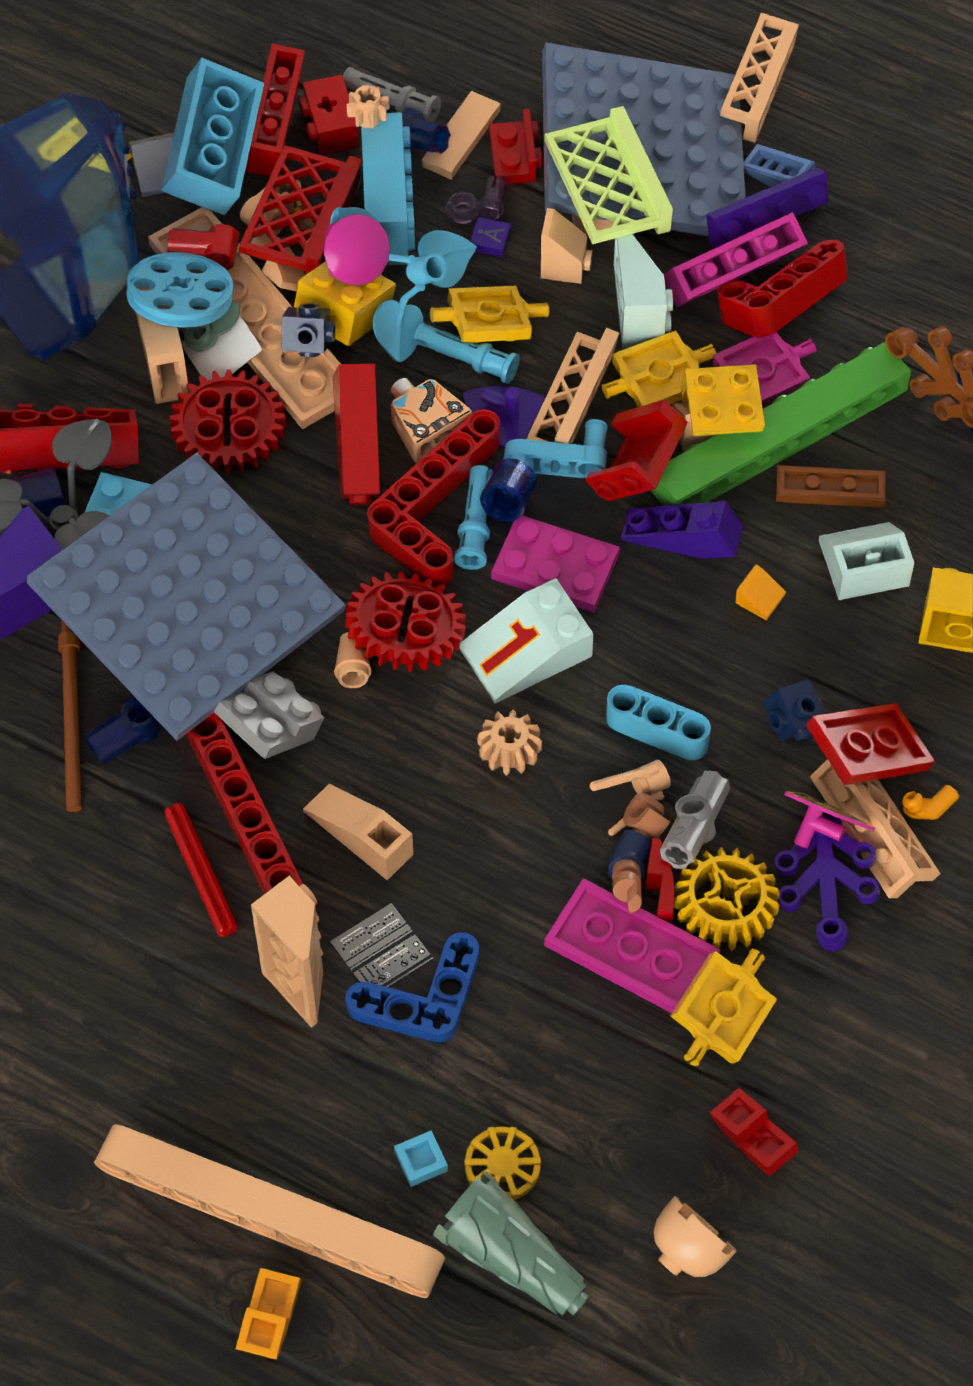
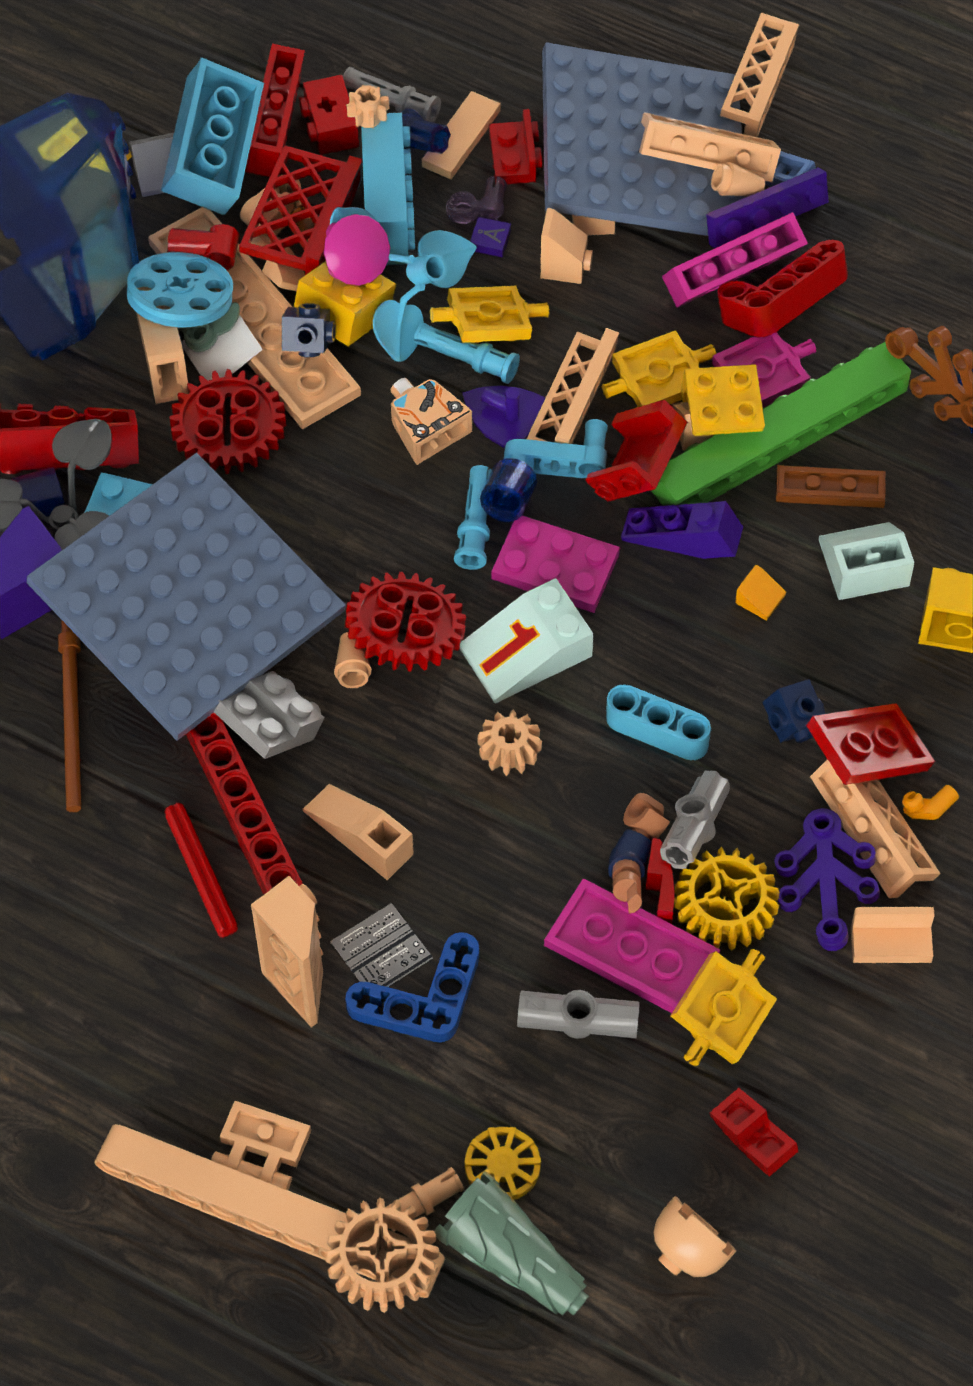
clear blue piece [84,697,160,765] -> none
light orange slope [236,1268,302,1360] -> none
red slope [332,364,380,505] -> none
red beam [367,409,501,588] -> none
medium azure plate [394,1131,448,1187] -> none
yellowish green fence [544,106,673,244] -> none
light nougat plant [590,760,671,836] -> none
light aqua slope [613,234,673,349] -> none
dark pink shield [784,791,875,849] -> none
none -> light nougat plate [211,1101,311,1190]
none -> light nougat gear [325,1197,439,1313]
none -> light nougat pin [385,1167,465,1232]
none -> light grey piece [517,990,640,1039]
none -> light nougat fence [639,112,781,182]
none -> light nougat cone [711,162,765,196]
none -> light nougat panel [851,907,935,963]

